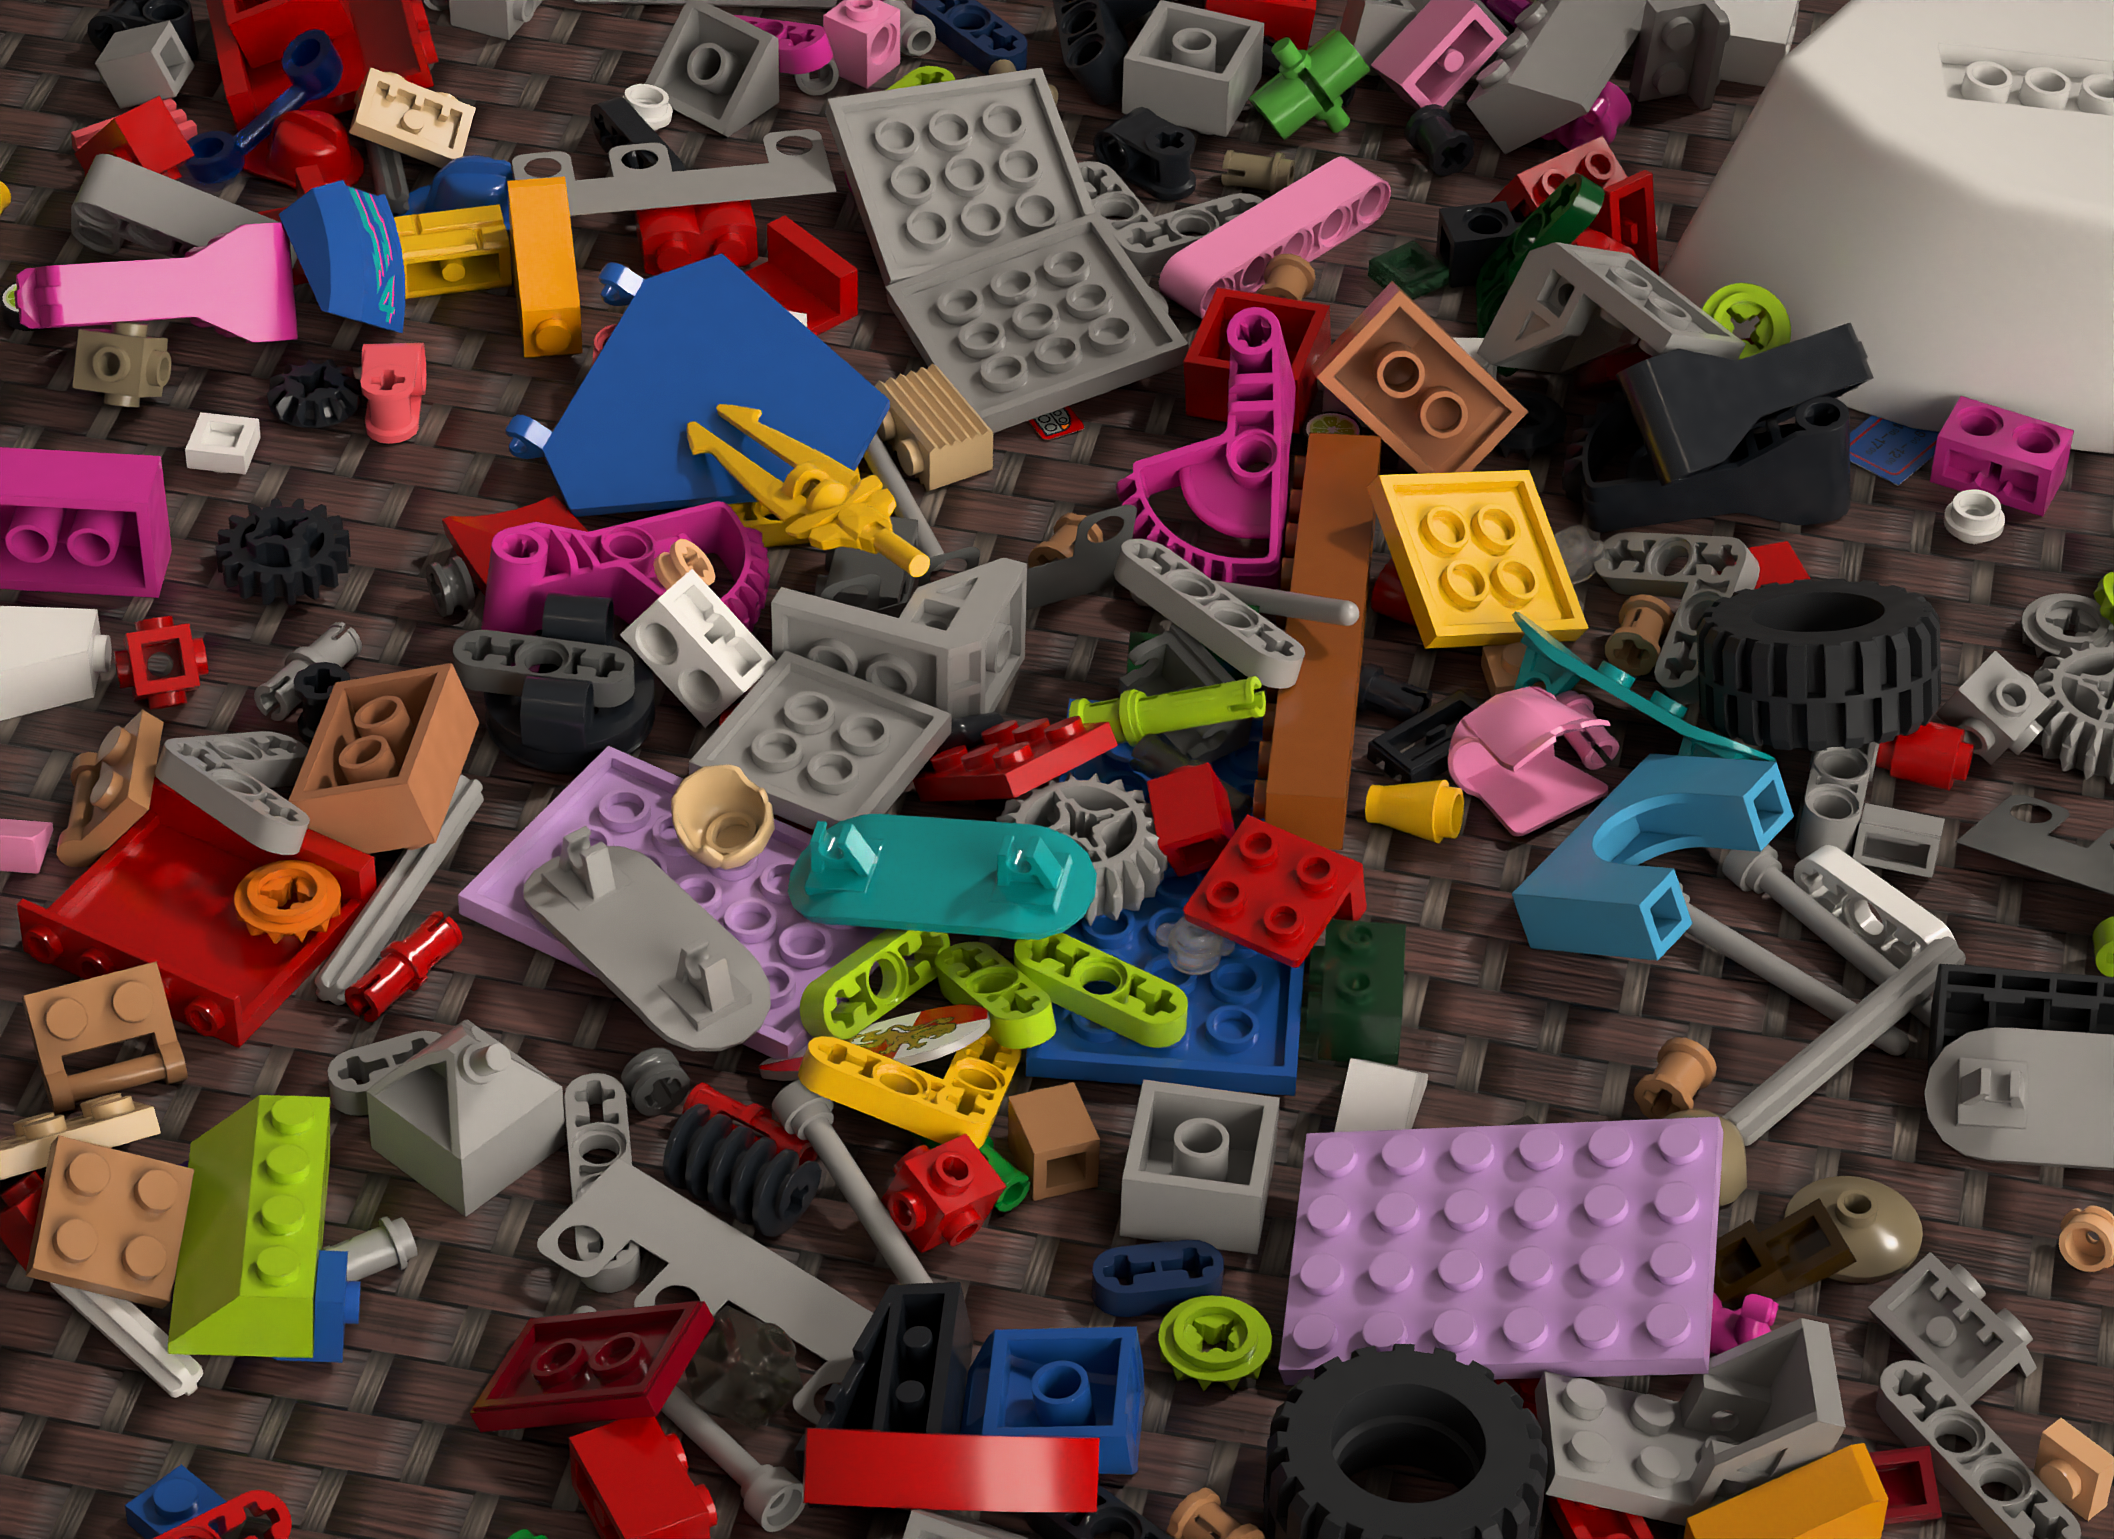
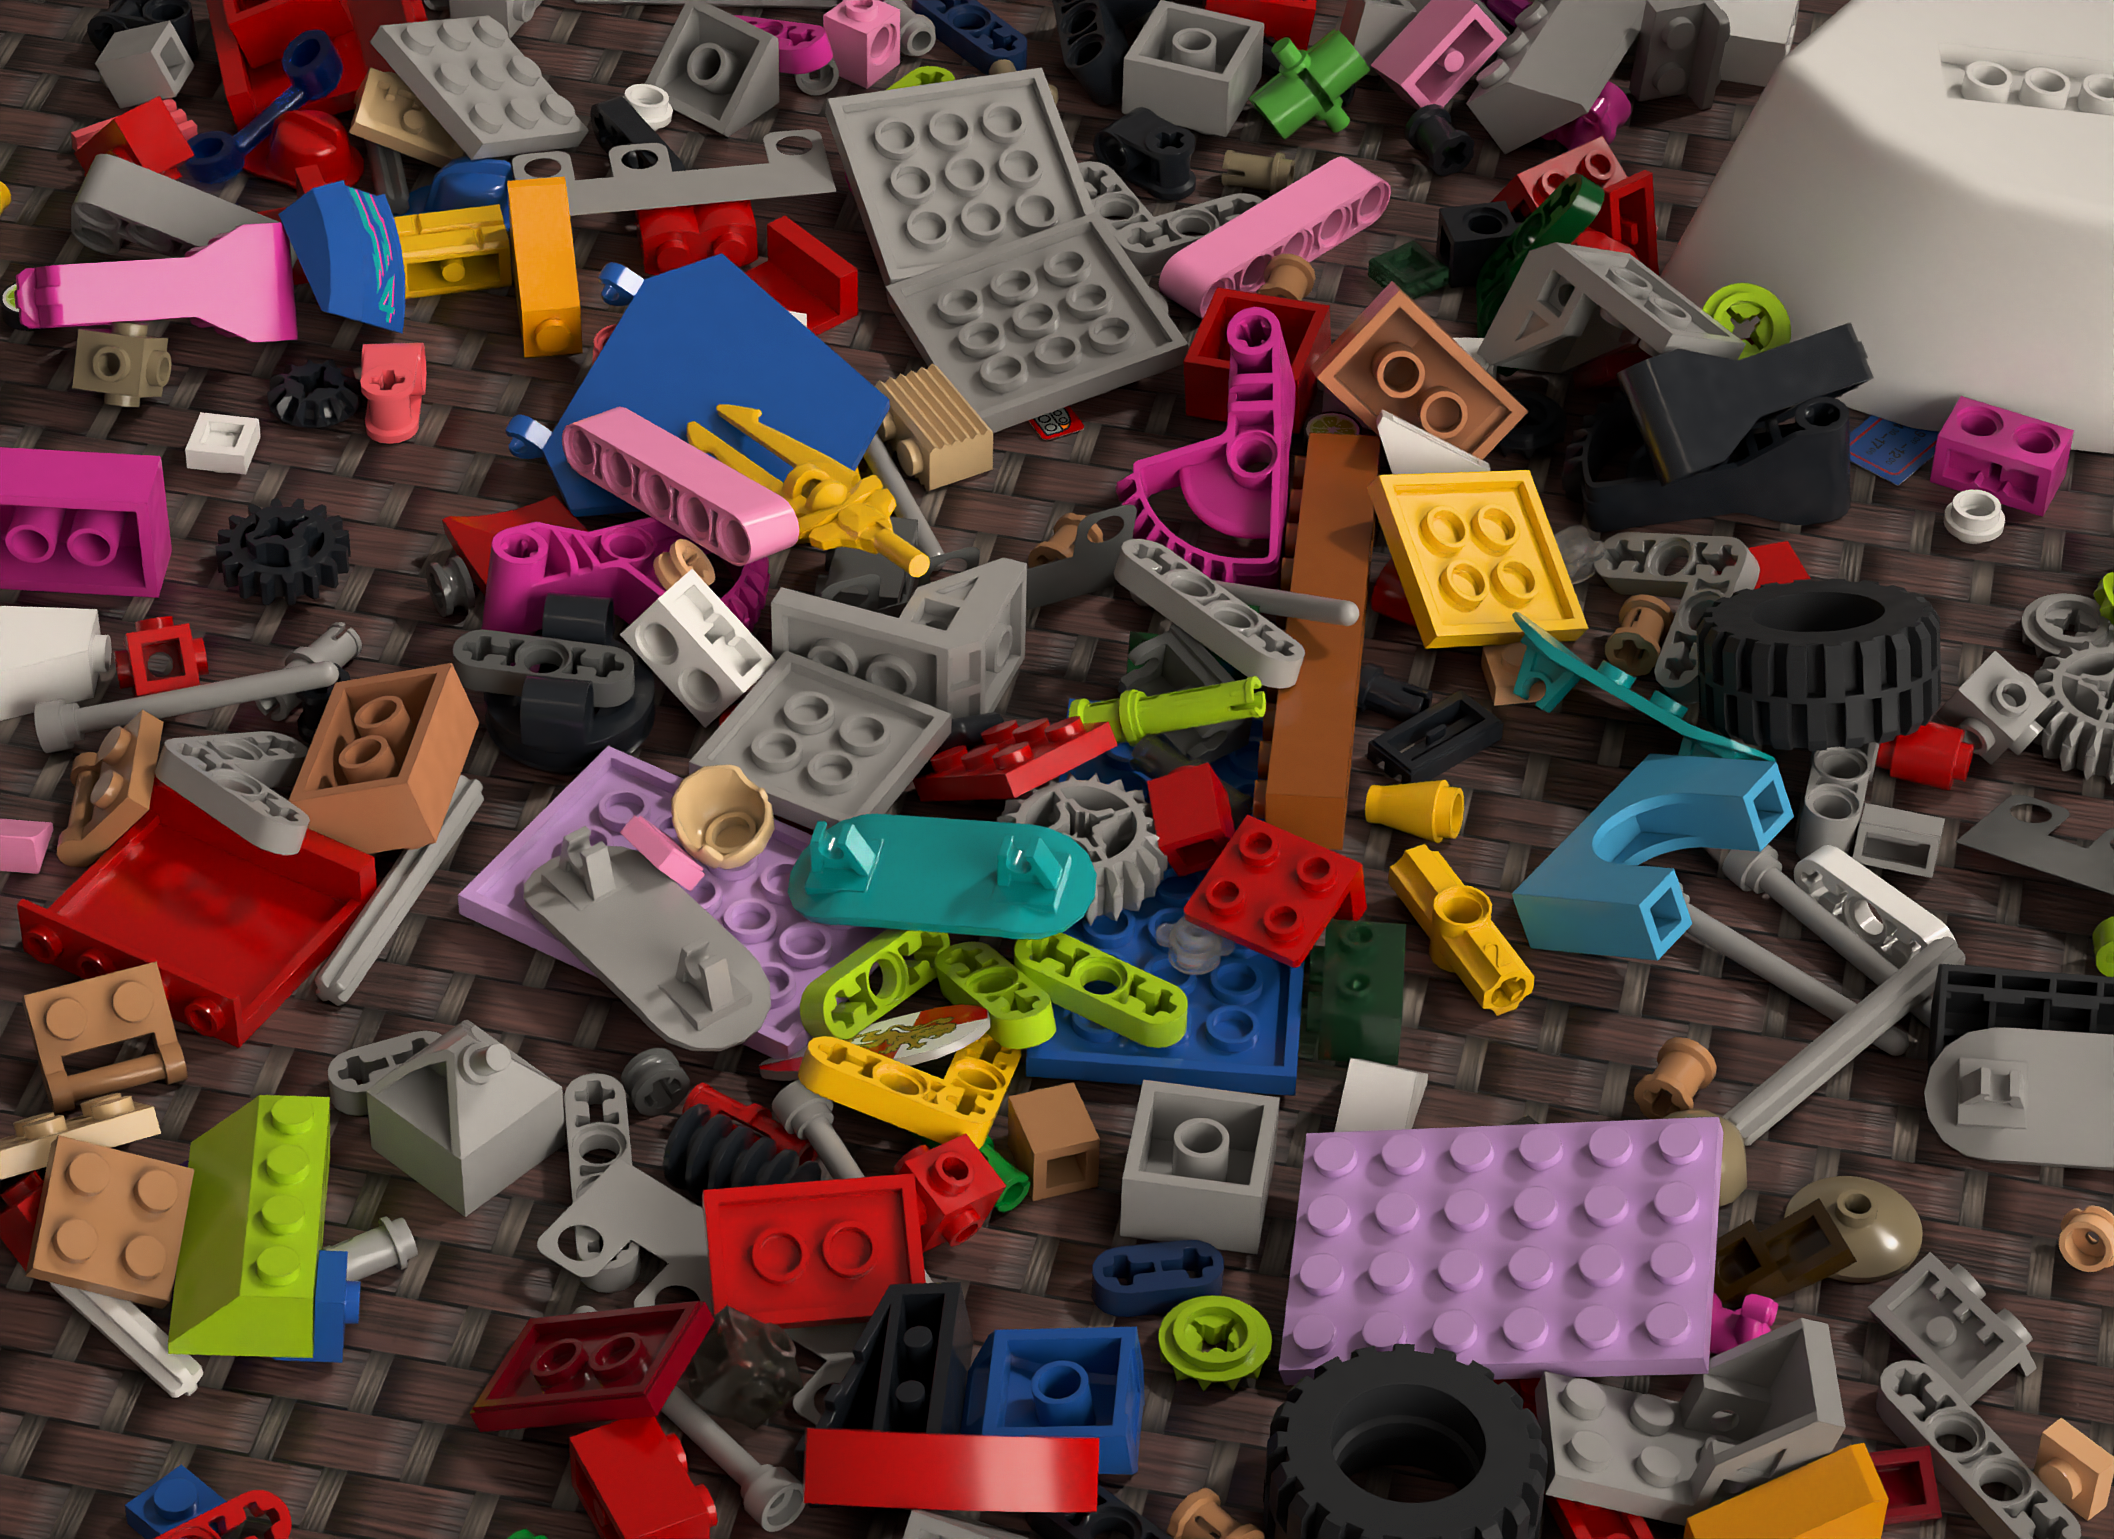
orange gear [234,860,341,944] -> none
red pin [344,911,463,1022] -> none
bright pink piece [1448,686,1610,836] -> none
bright pink pin [1555,690,1619,770] -> none
none -> light grey piece [34,661,339,753]
none -> light grey plate [370,15,589,160]
none -> bright pink beam [562,406,799,567]
none -> bright pink tile [620,815,705,892]
none -> red plate [702,1173,926,1335]
none -> white slope [1376,409,1490,474]
none -> yellow piece [1388,844,1534,1016]

